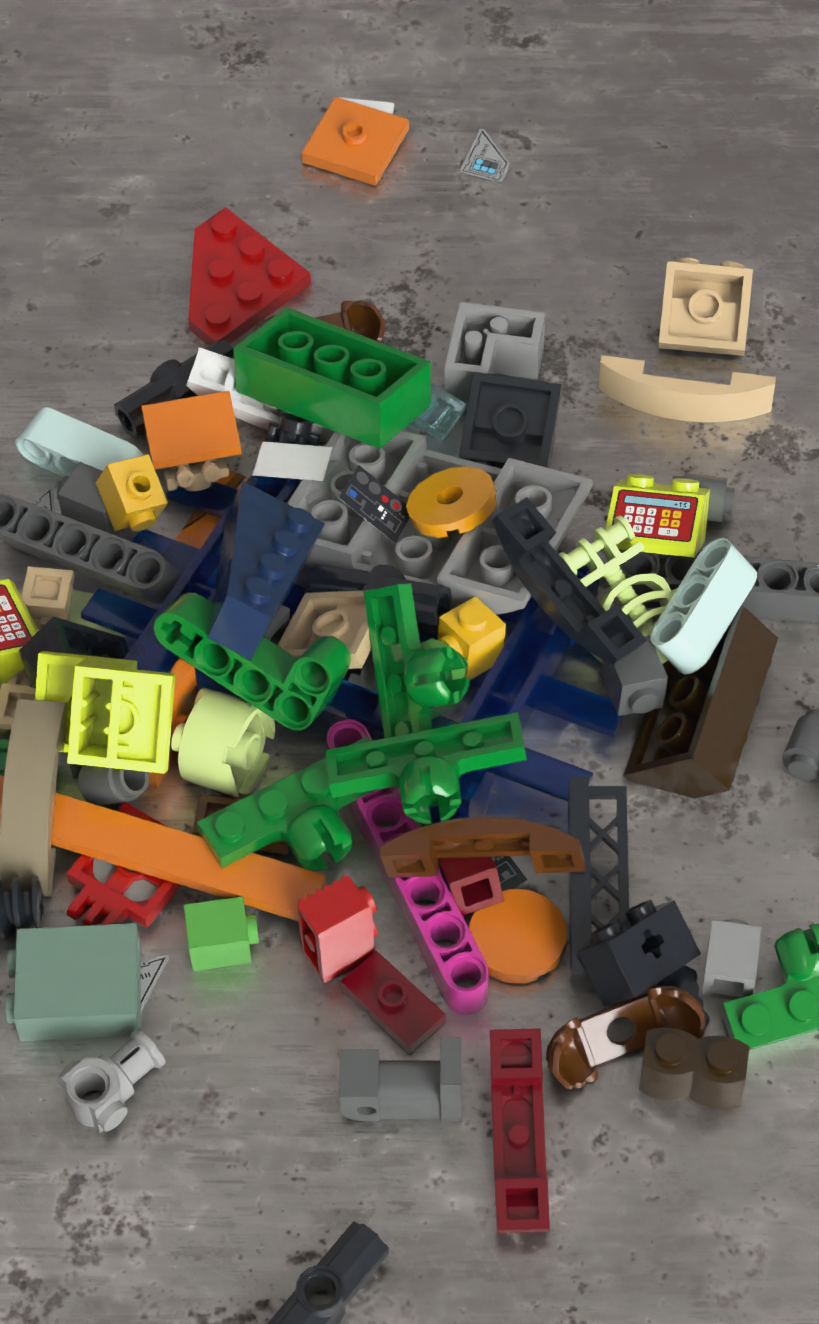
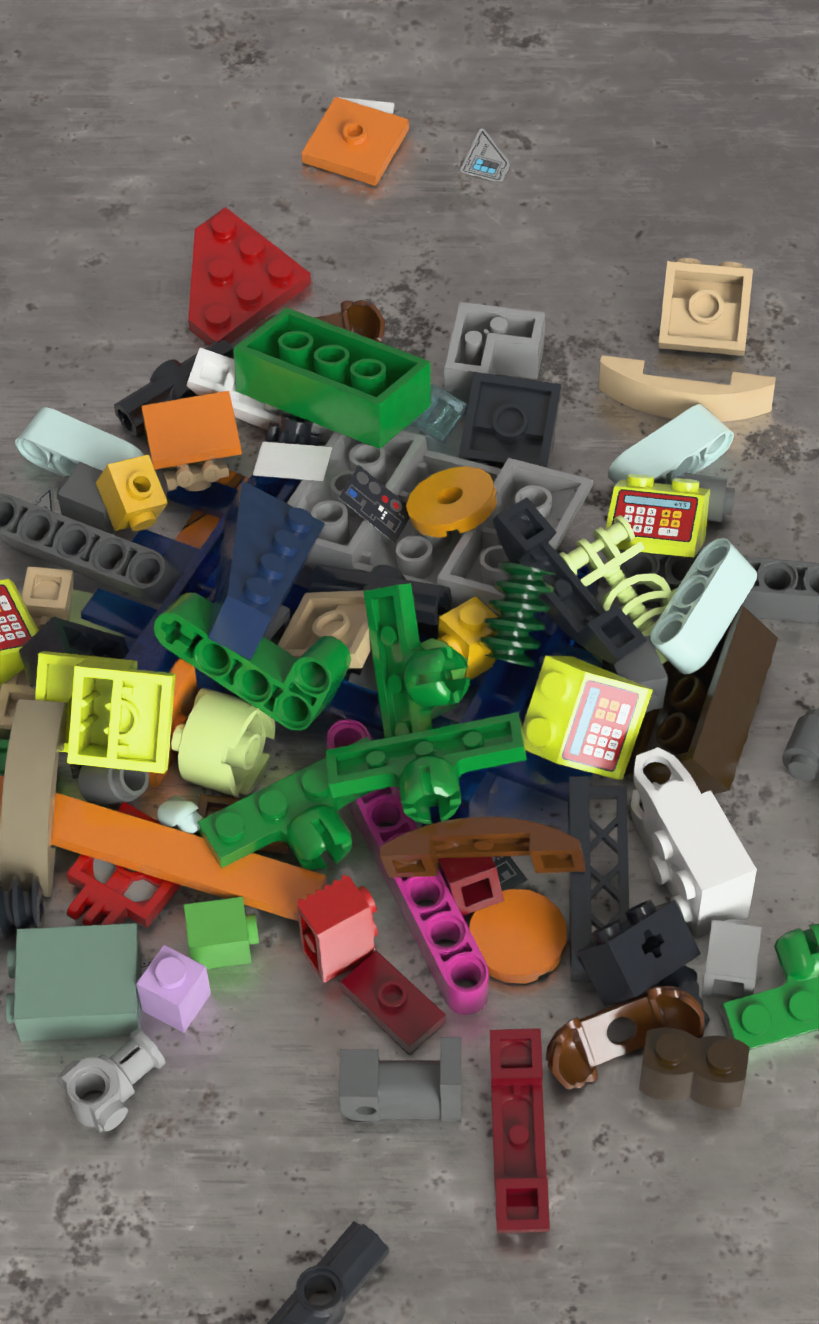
none -> lavender brick [136,945,211,1033]
none -> light aqua arm [157,795,204,834]
none -> dark green piece [478,562,555,667]
none -> slope [522,656,653,780]
none -> light aqua beam [608,404,734,485]
none -> white brick [630,747,757,939]

